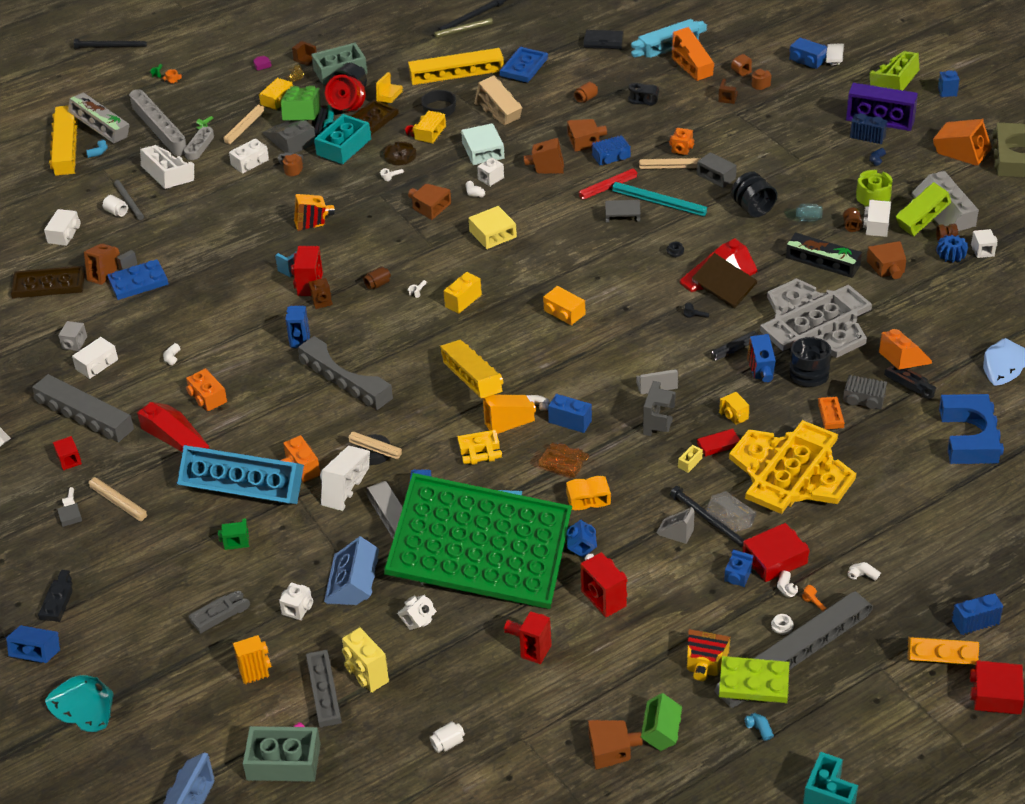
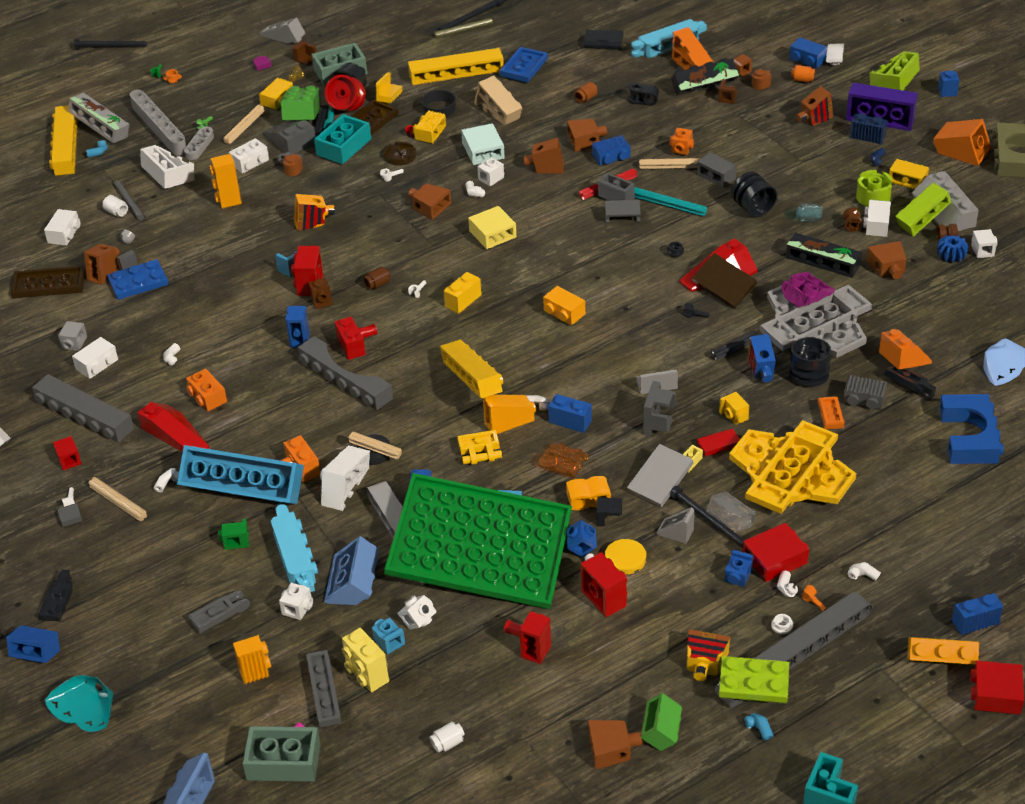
none -> light grey hinge [120,229,136,244]
none -> white arm [154,468,179,492]
none -> light orange brick [209,154,242,208]
none -> light grey slope [259,18,306,44]
none -> medium azure hinge [271,504,318,592]
none -> red brick [334,316,378,360]
none -> dark azure brick [372,618,405,654]
none -> black panel [596,497,622,526]
none -> dark grey brick [598,172,635,201]
none -> yellow tile [605,539,646,575]
none -> light grey tile [627,444,694,508]
none -> brick [671,58,739,96]
none -> magenta slope [781,272,835,307]
none -> orange brick [791,65,815,83]
none -> torso [796,86,833,126]
none -> yellow brick [889,159,929,189]

